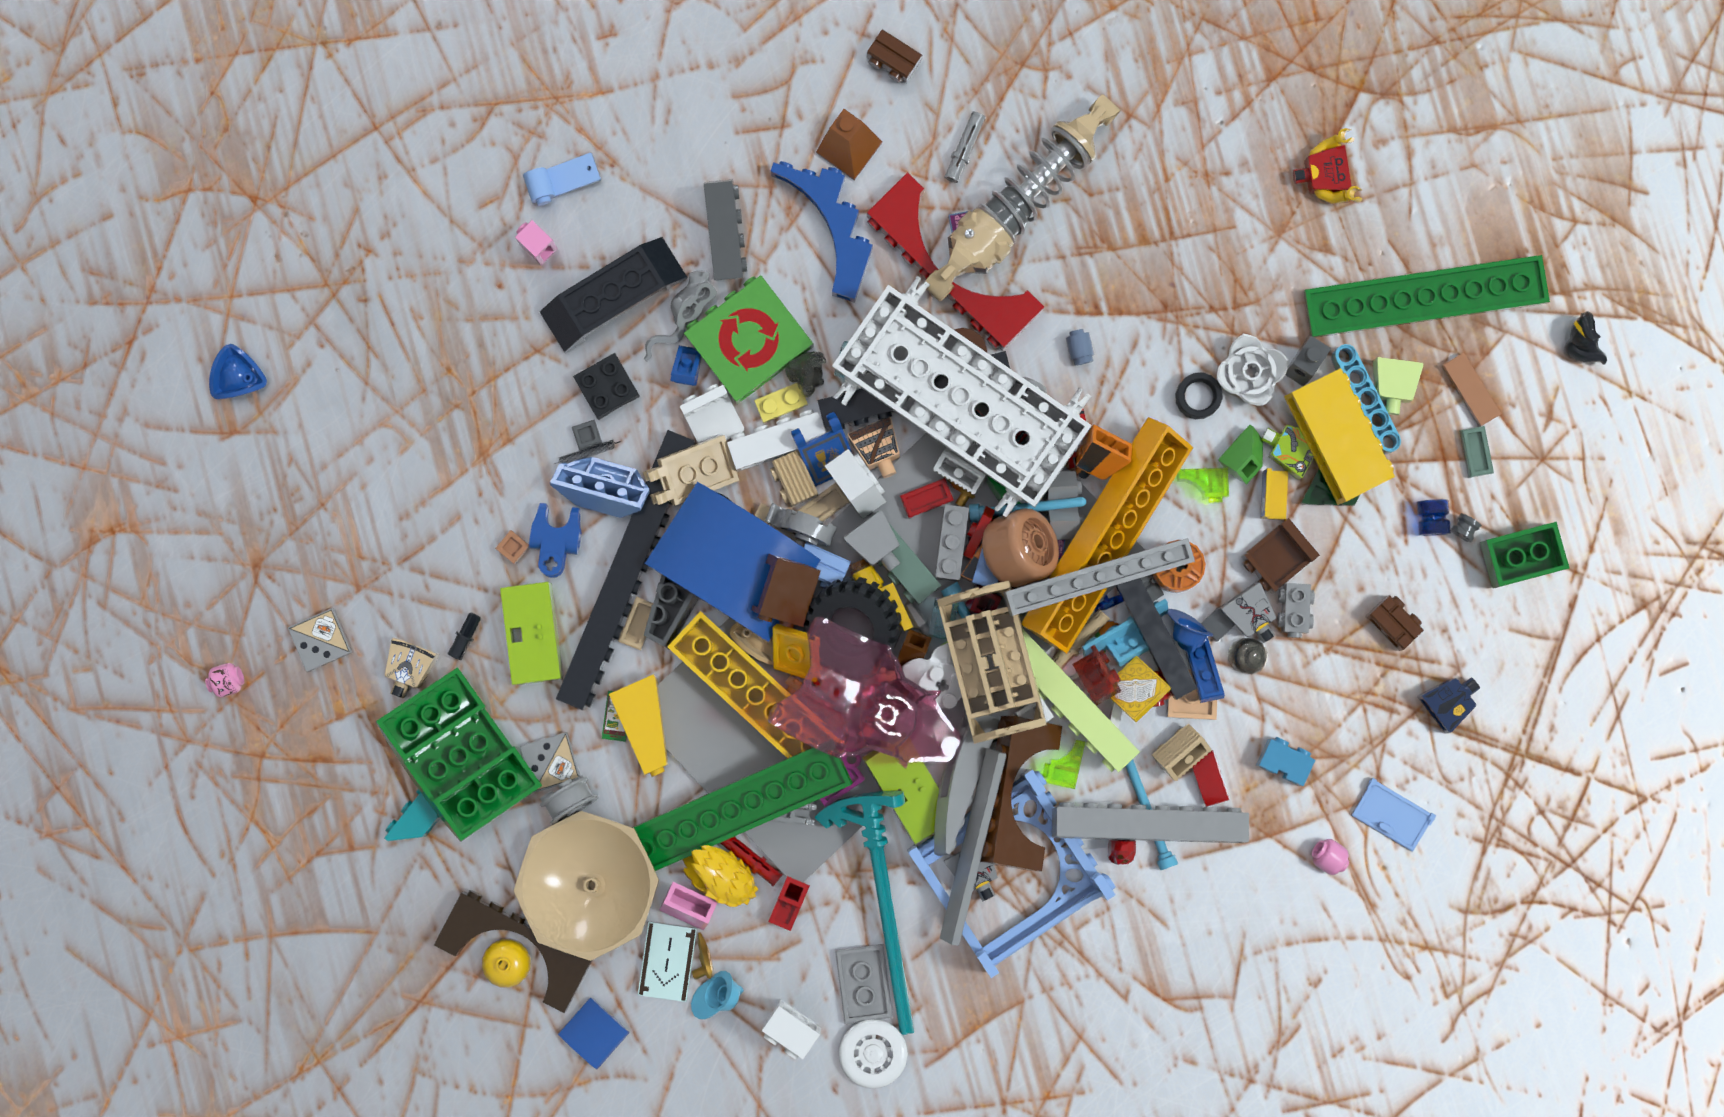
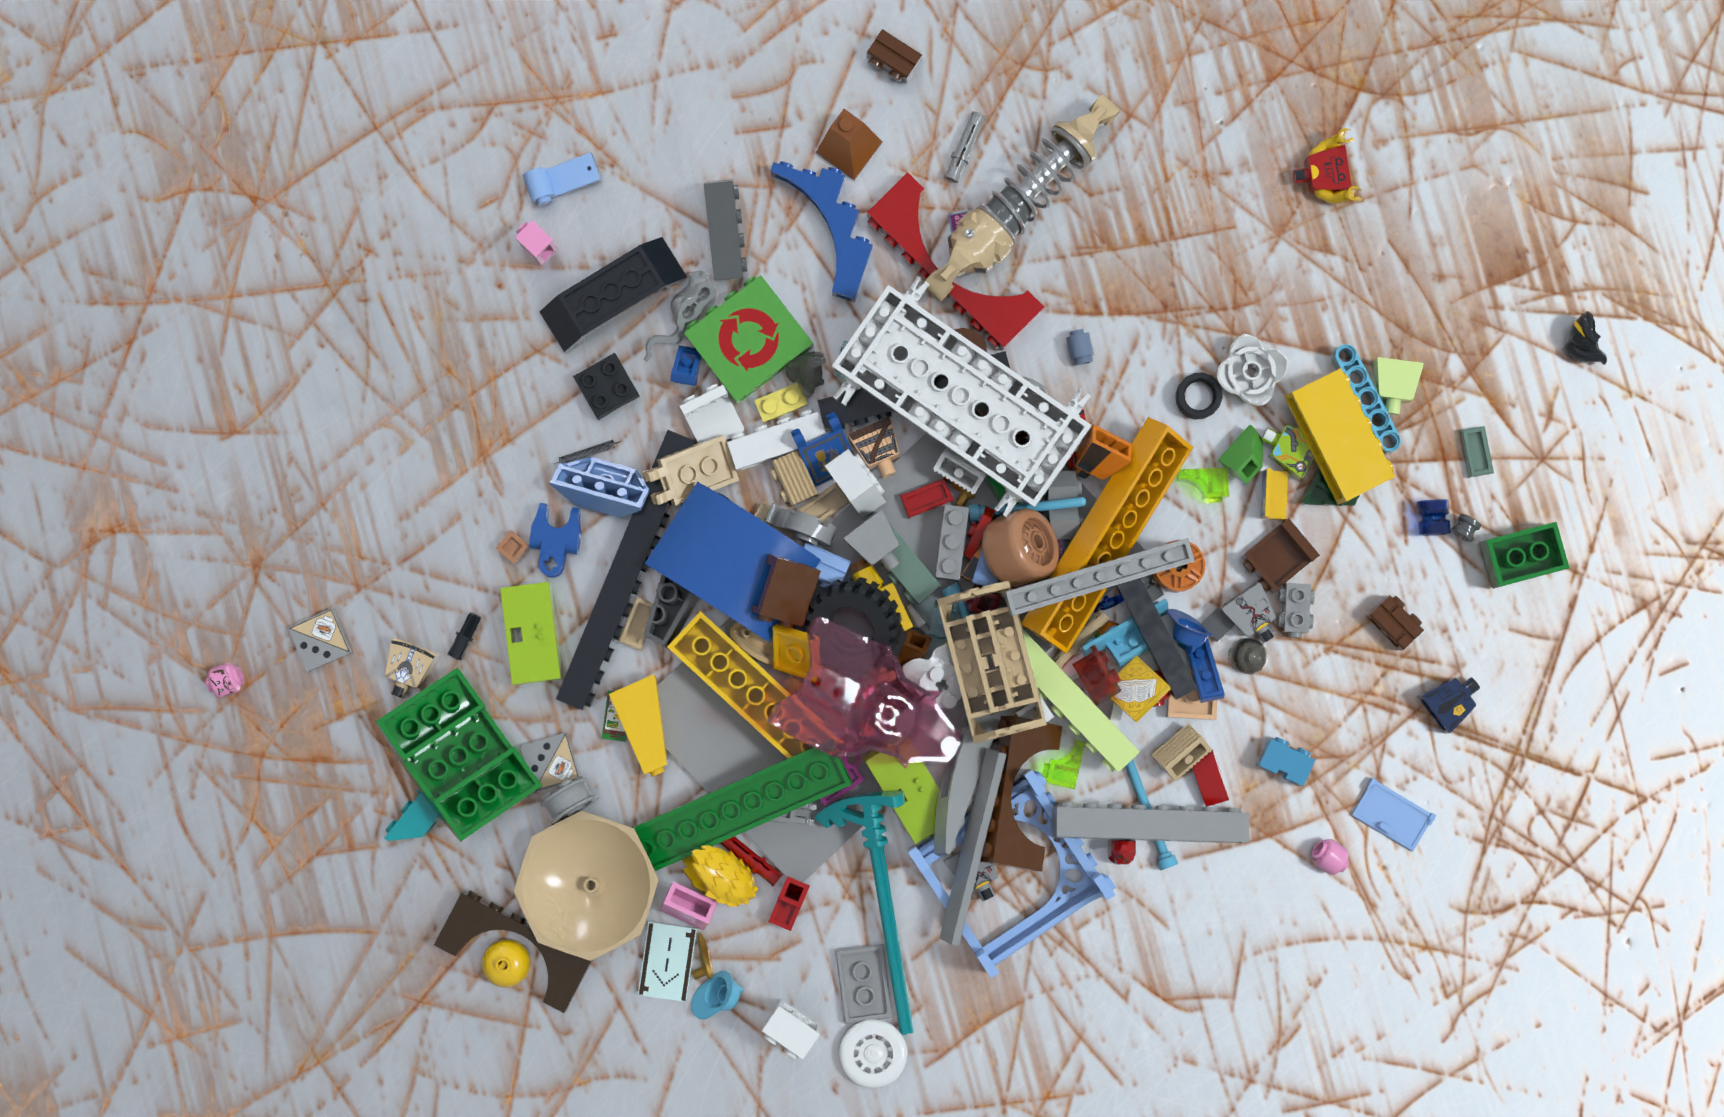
blue hat [209,344,267,399] -> none
blue slope [558,997,630,1069] -> none
dark grey tile [572,420,602,450] -> none
dark grey torso [1285,335,1331,386] -> none
green plate [1304,255,1550,337] -> none
nougat tile [1442,353,1502,427] -> none

